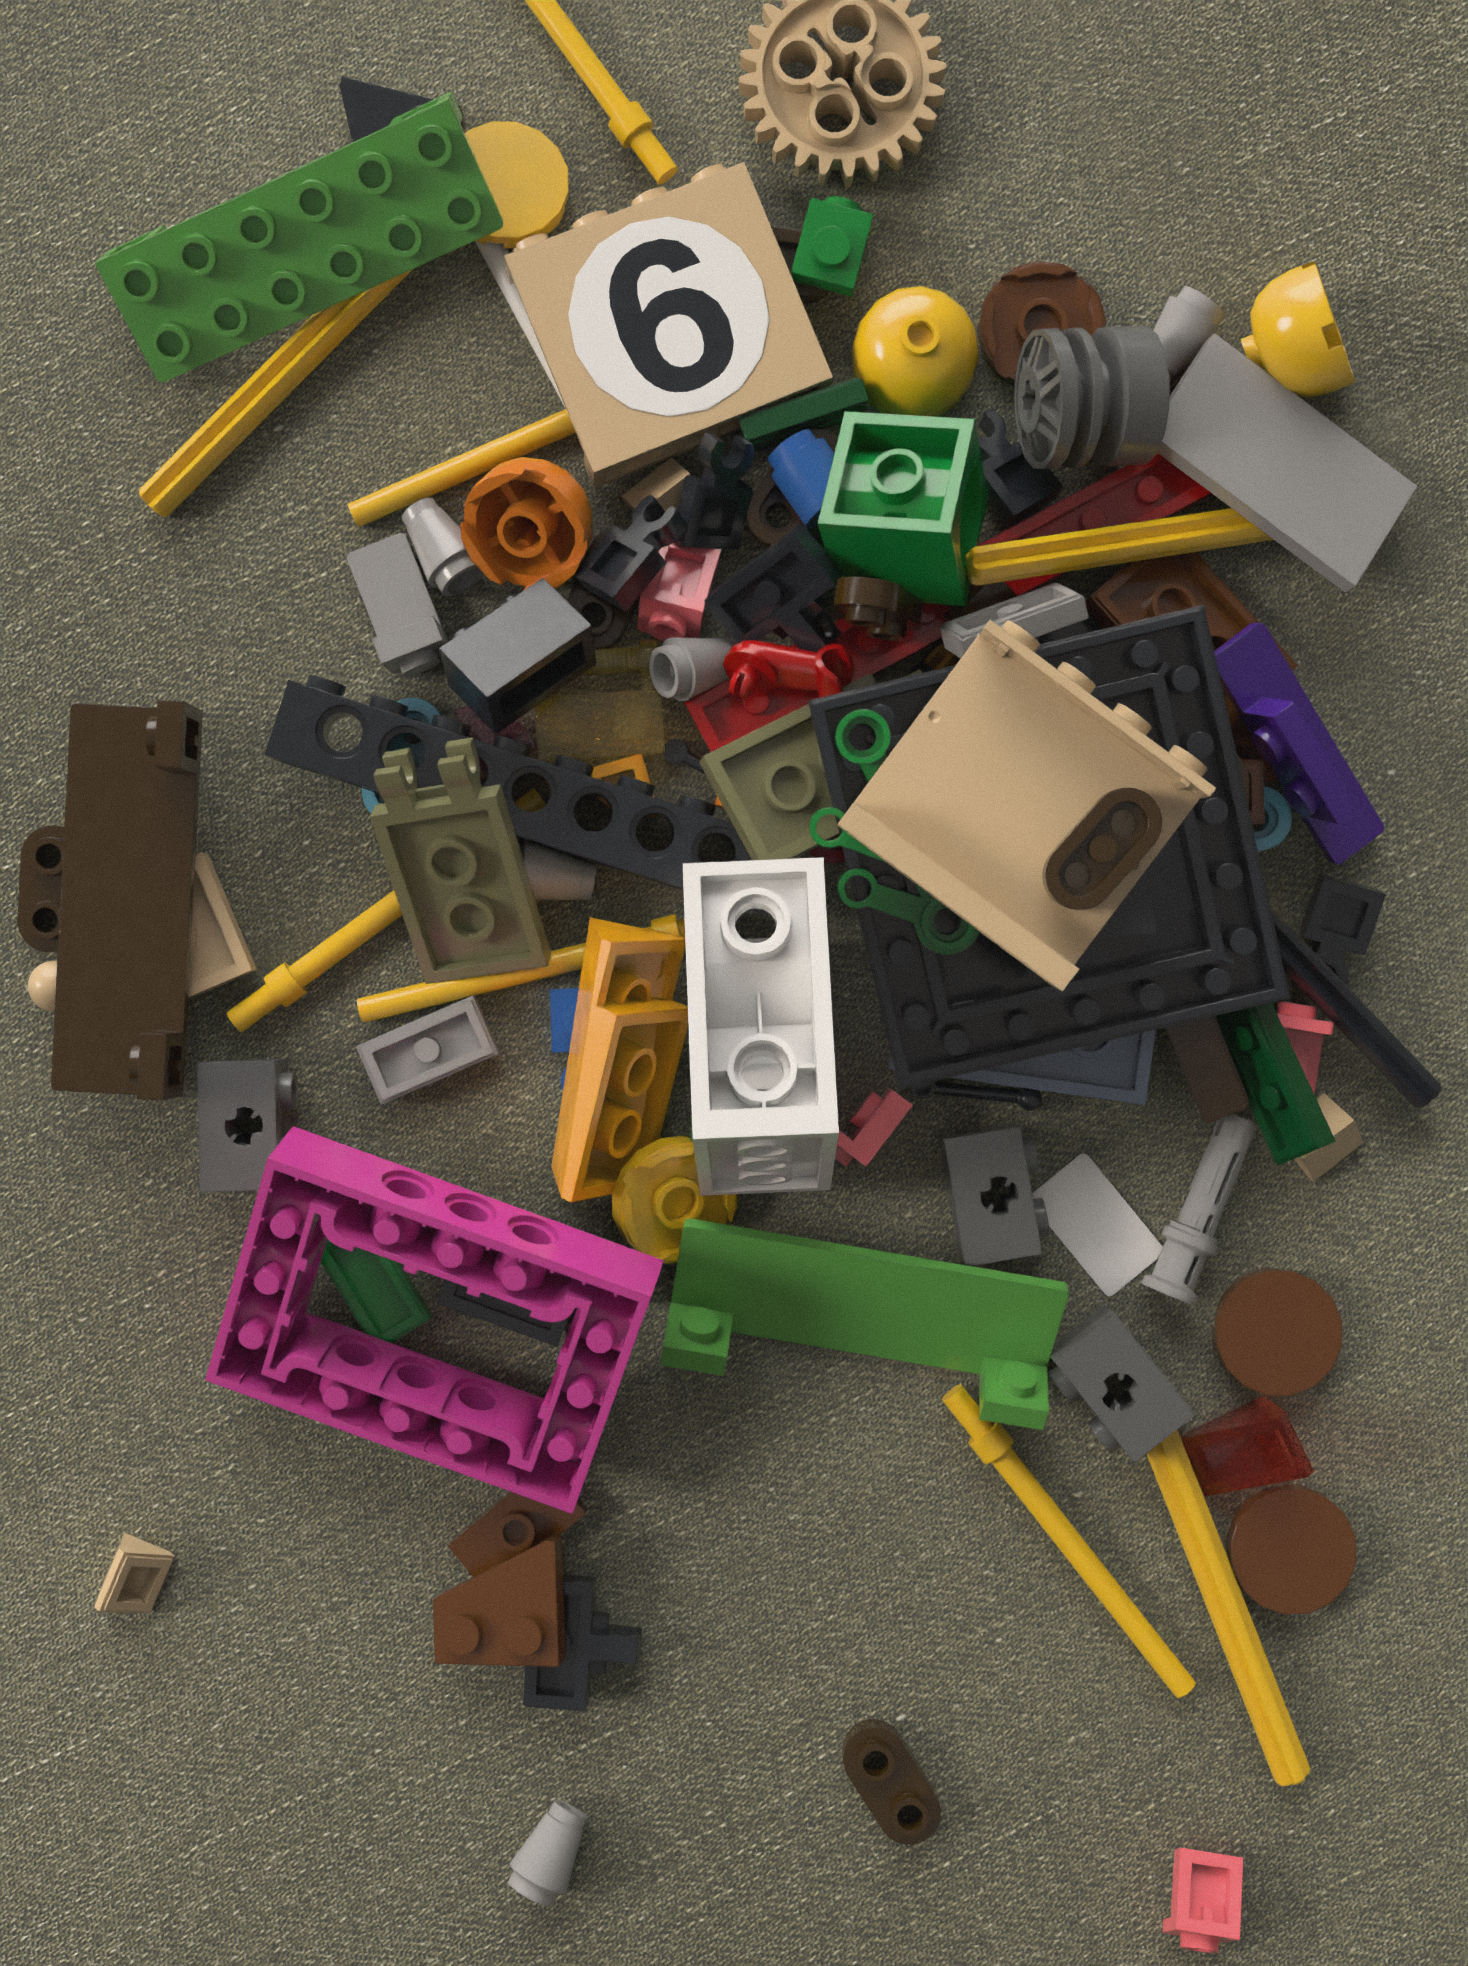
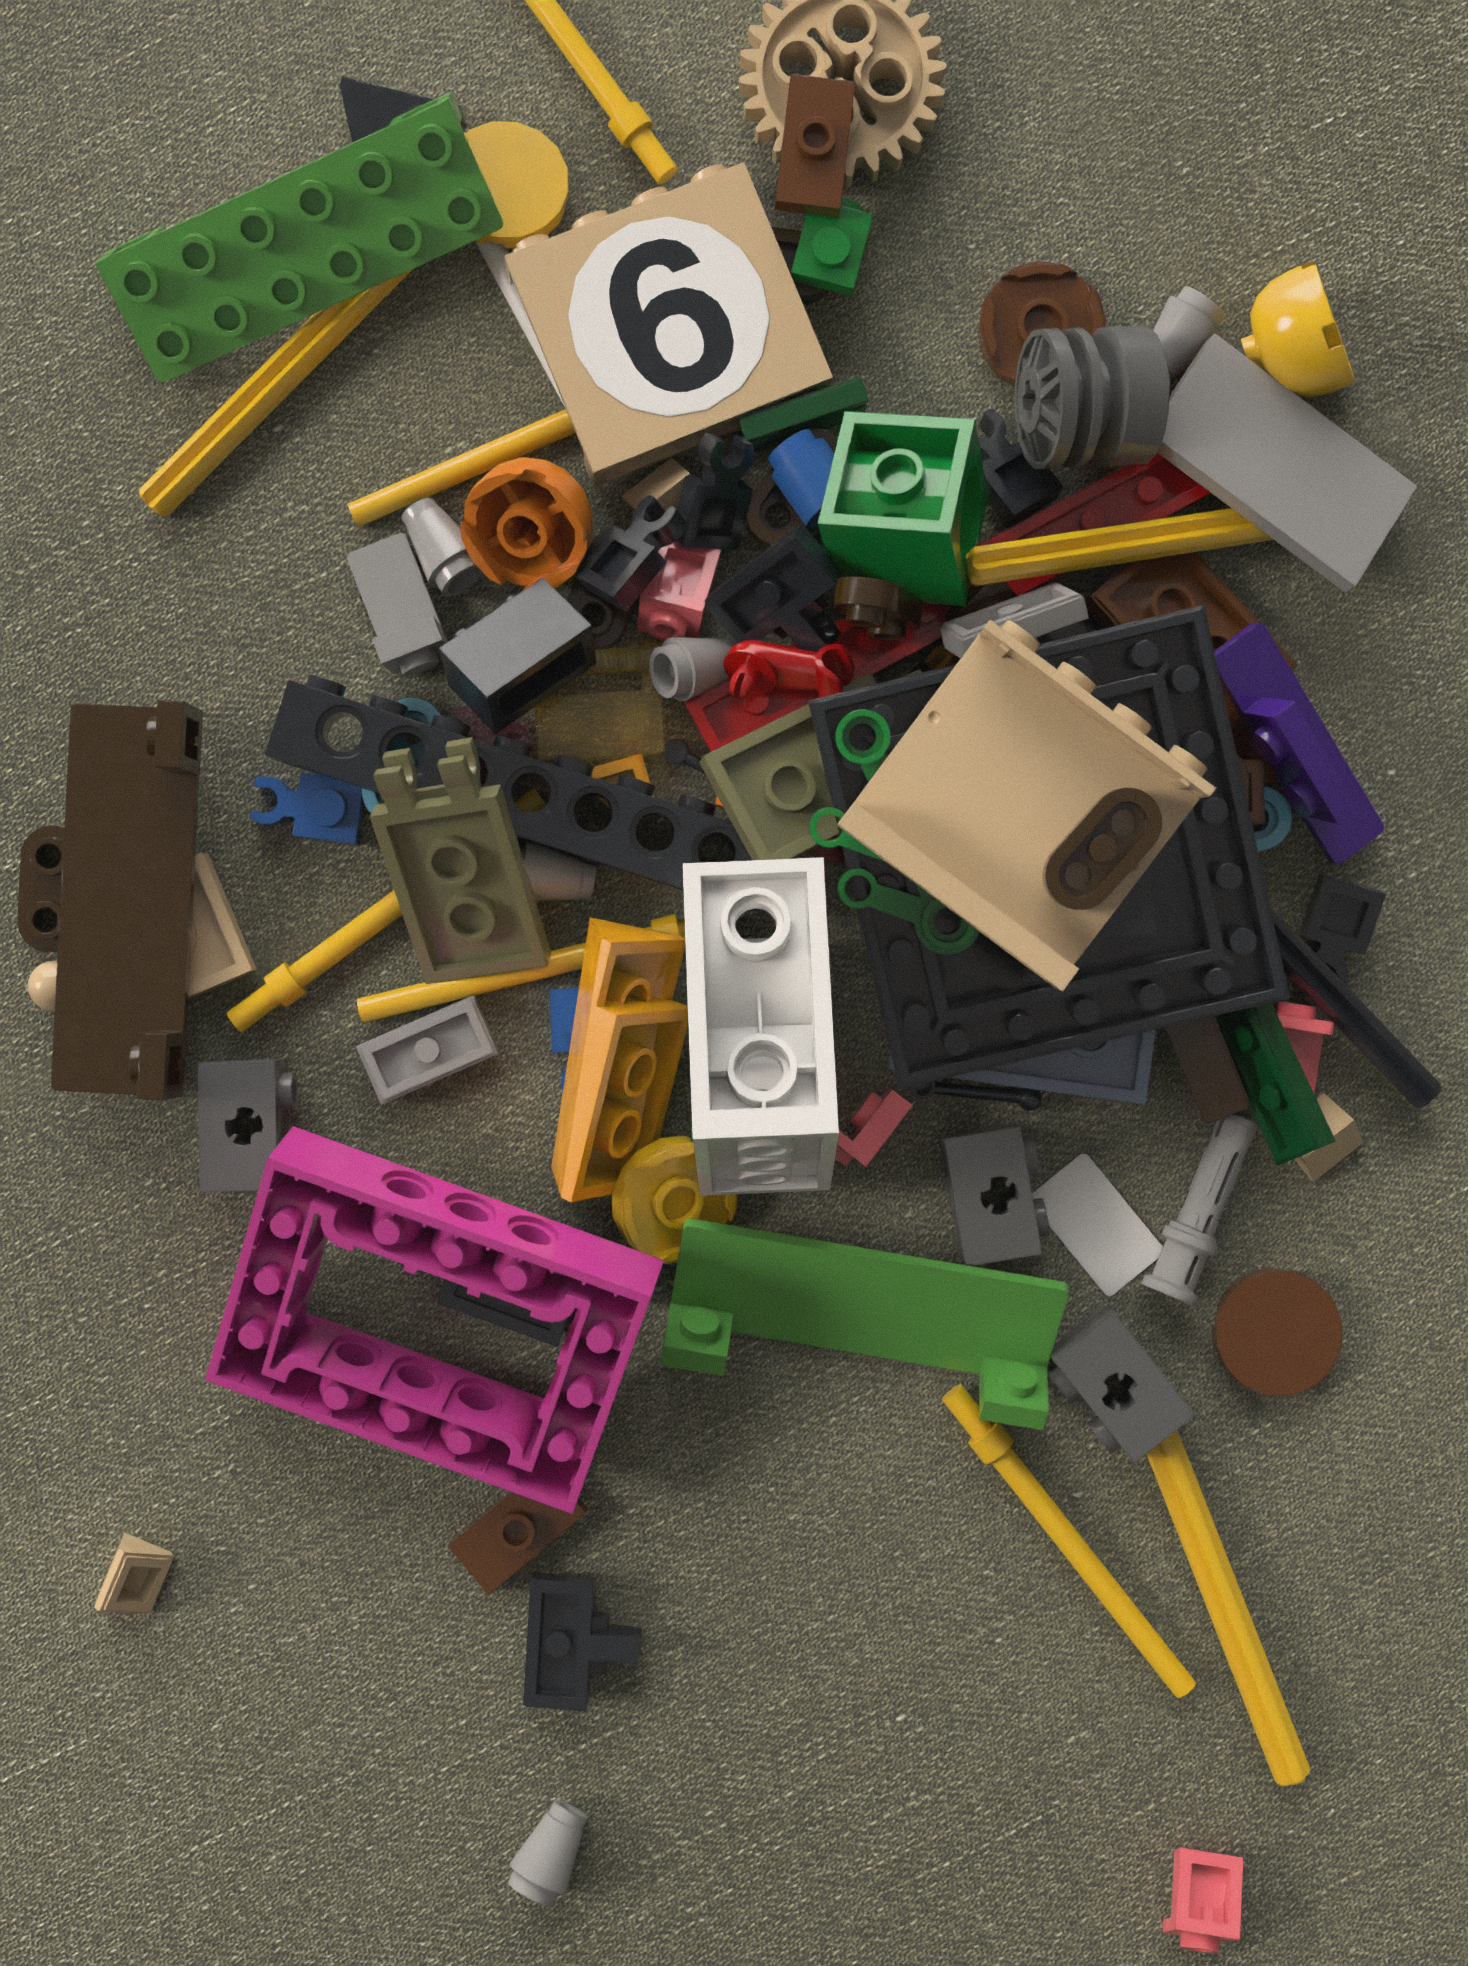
green tile [321,1240,433,1343] -> none
reddish brown wing [433,1535,566,1667] -> none
dark brown plate [842,1719,941,1845] -> none
yellow cylinder [851,286,979,417] -> none
clear red slope [1181,1395,1314,1496] -> none
reddish brown tile [1226,1484,1357,1615] -> none
none -> blue plate [250,773,365,845]
none -> reddish brown plate [774,74,855,218]

